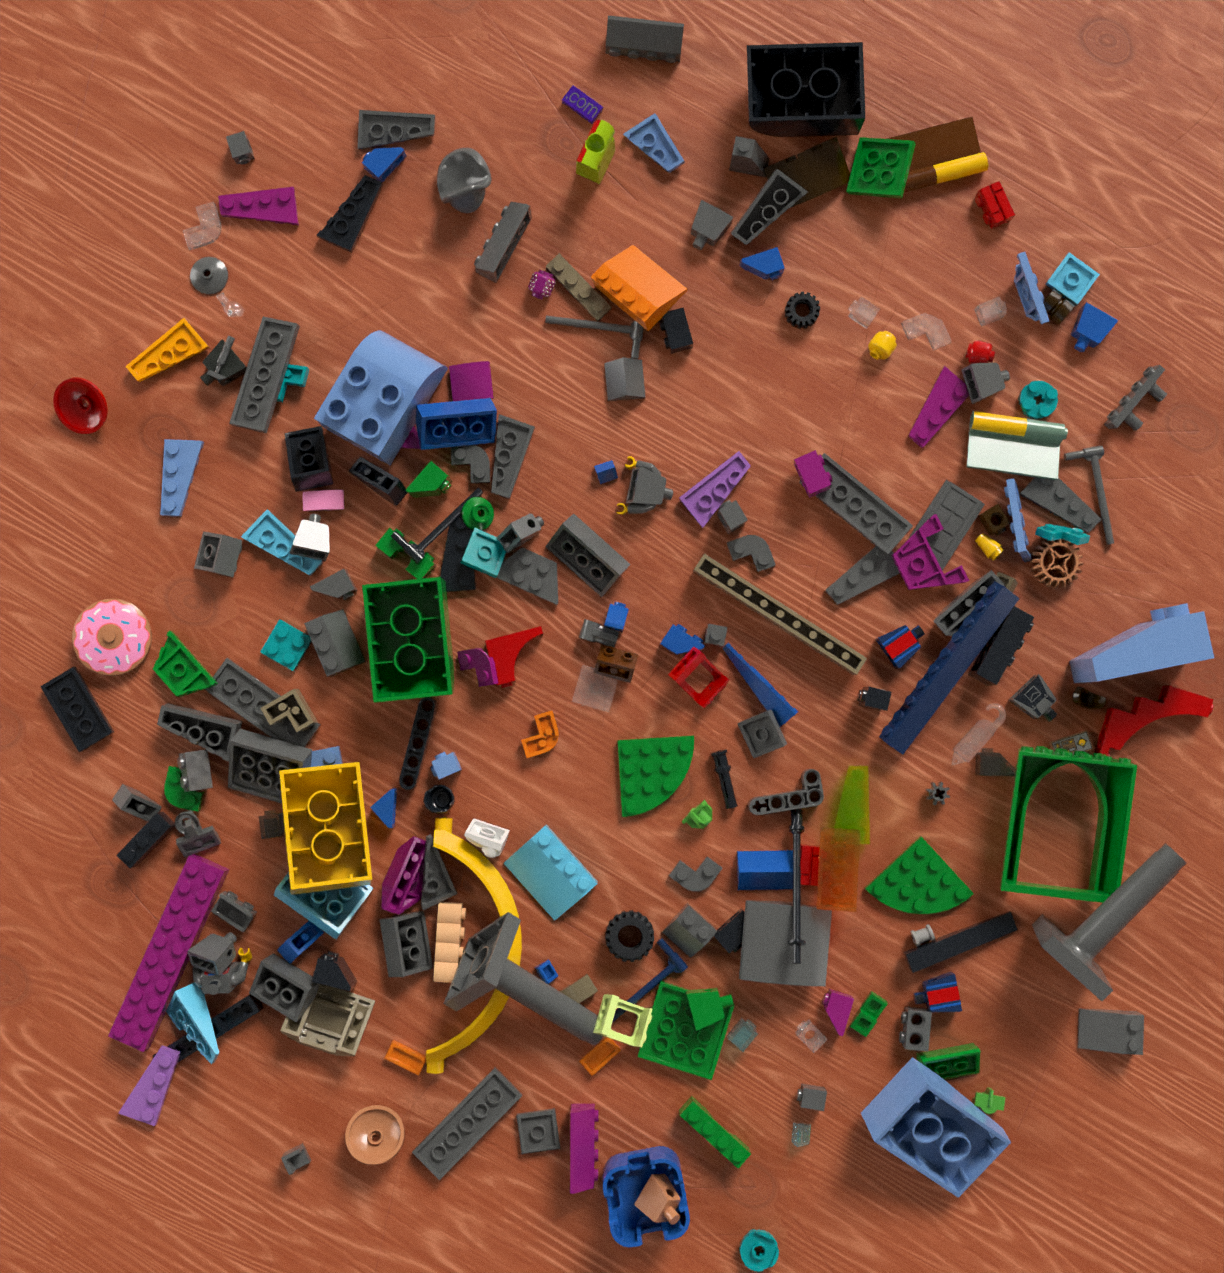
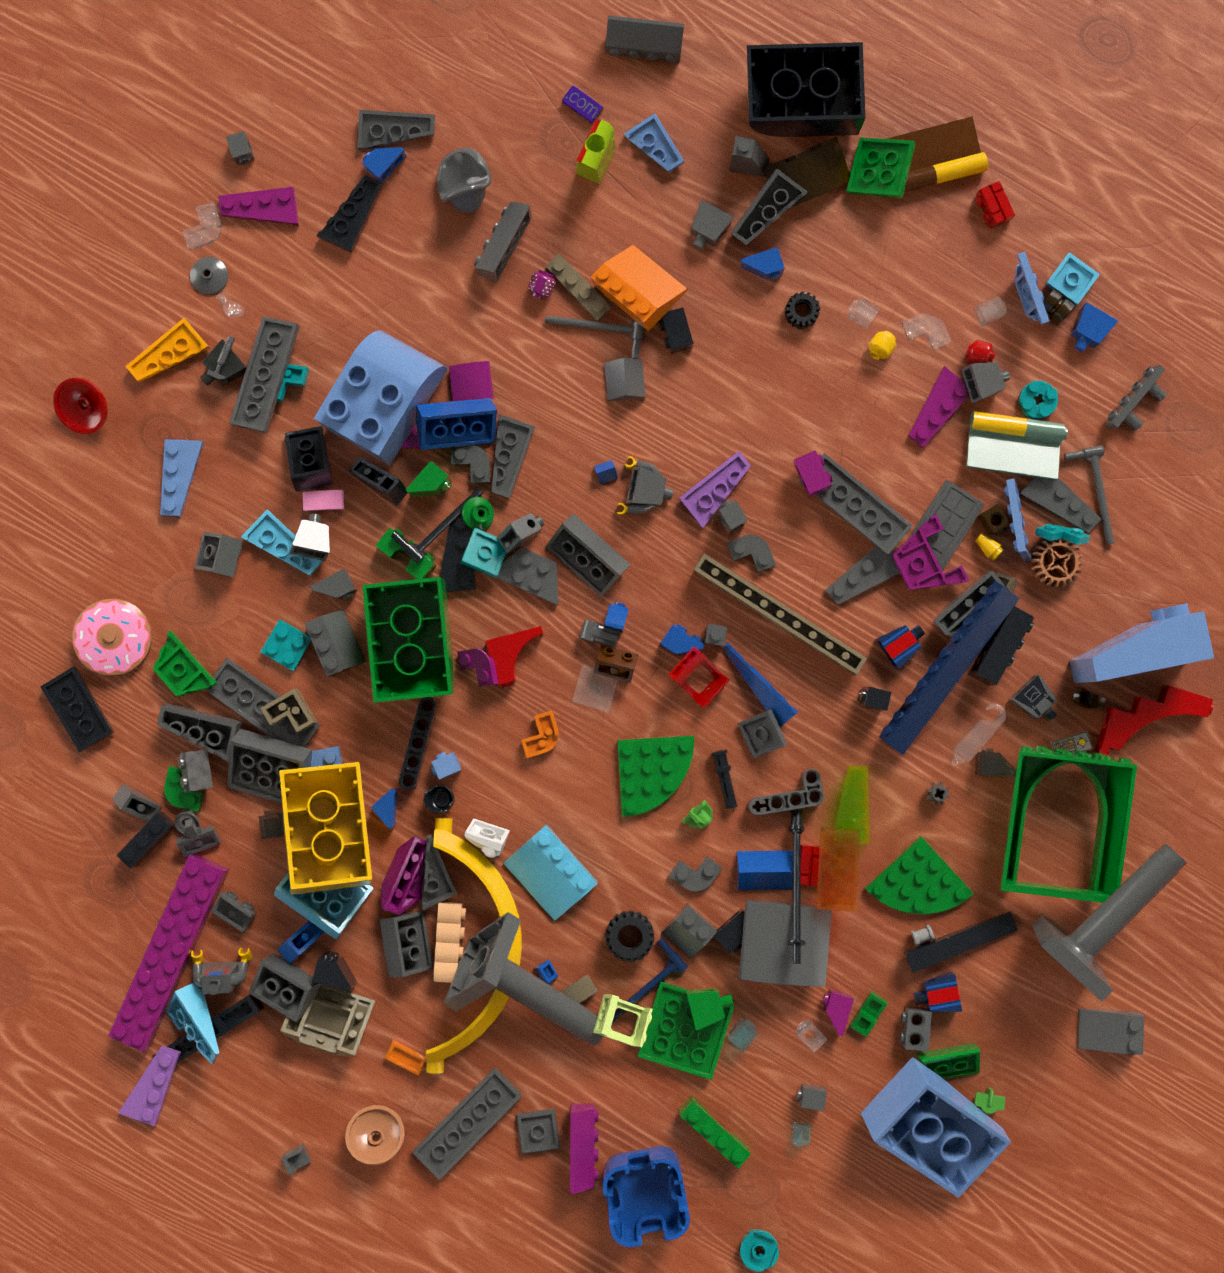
dark grey torso [187,932,237,976] -> none
orange tile [579,1037,621,1076] -> none
nougat torso [634,1174,680,1225] -> none

